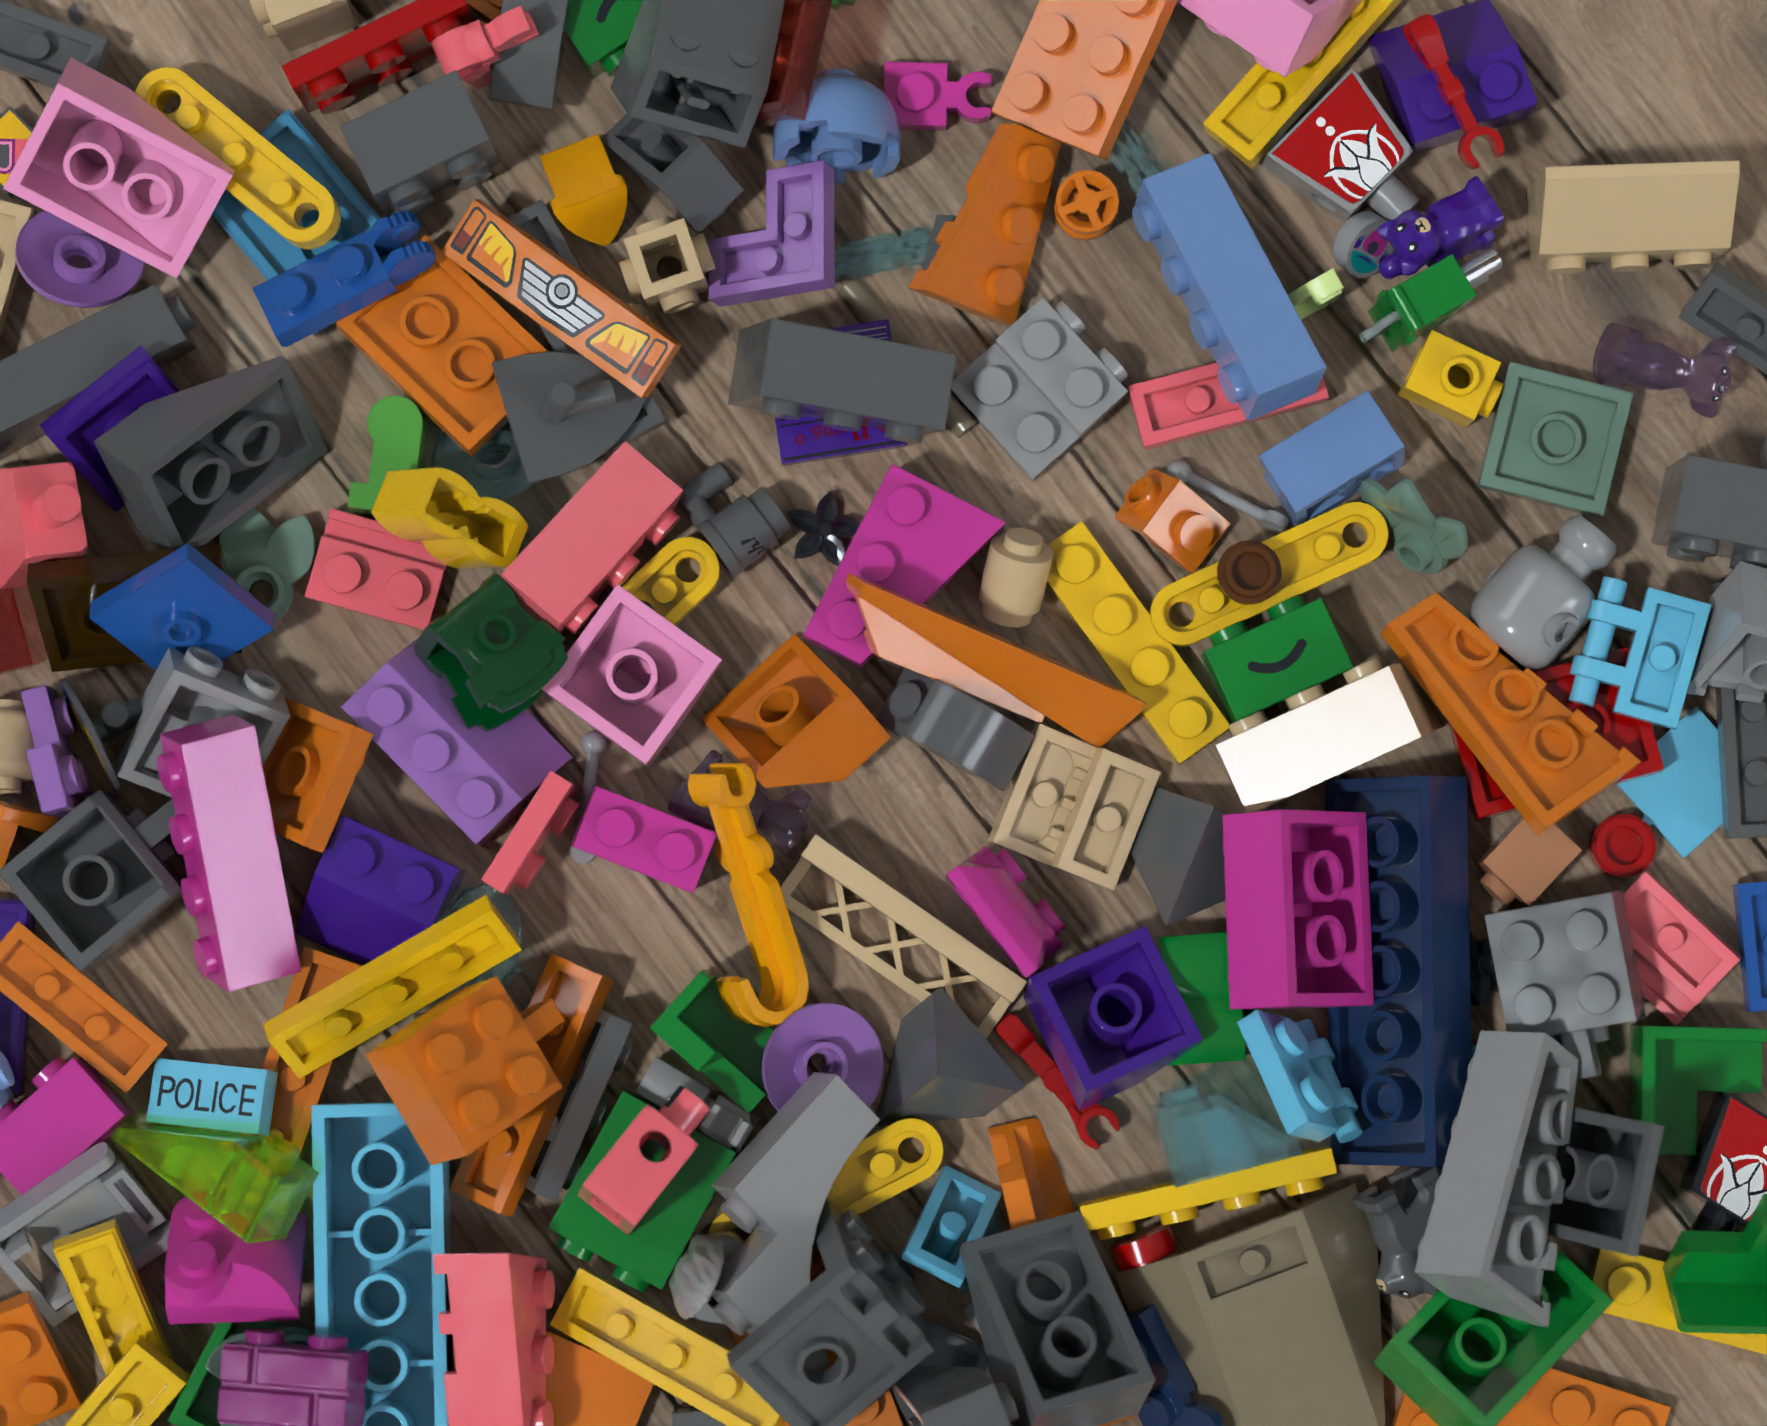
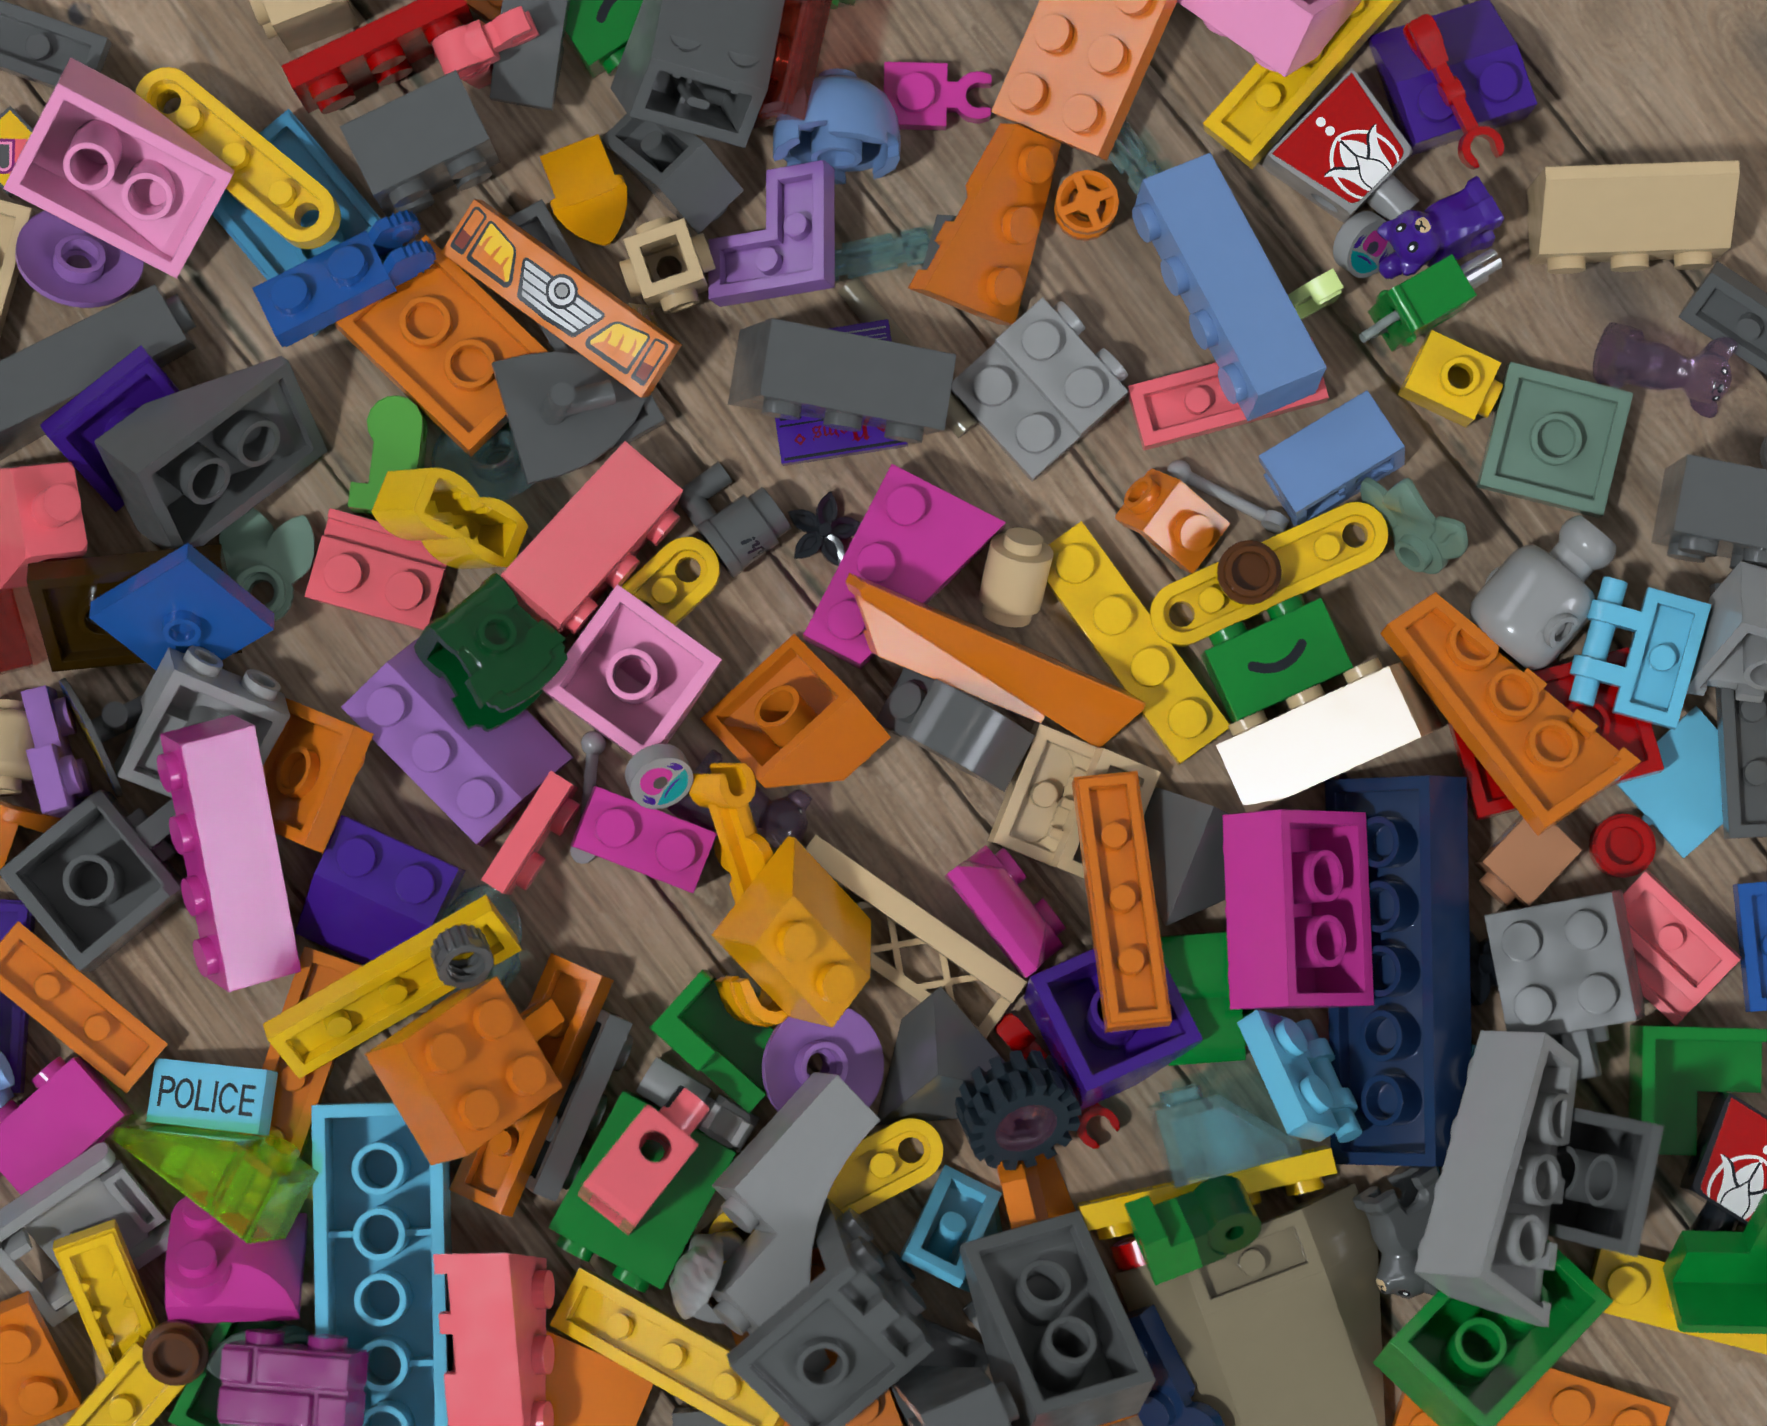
none -> reddish brown plate [142,1320,209,1386]
none -> dark grey axle [431,924,494,989]
none -> light grey tile [625,744,693,809]
none -> light orange slope [712,836,871,1028]
none -> black wheel [955,1050,1082,1170]
none -> orange tile [1072,771,1172,1033]
none -> leg [1124,1175,1261,1286]

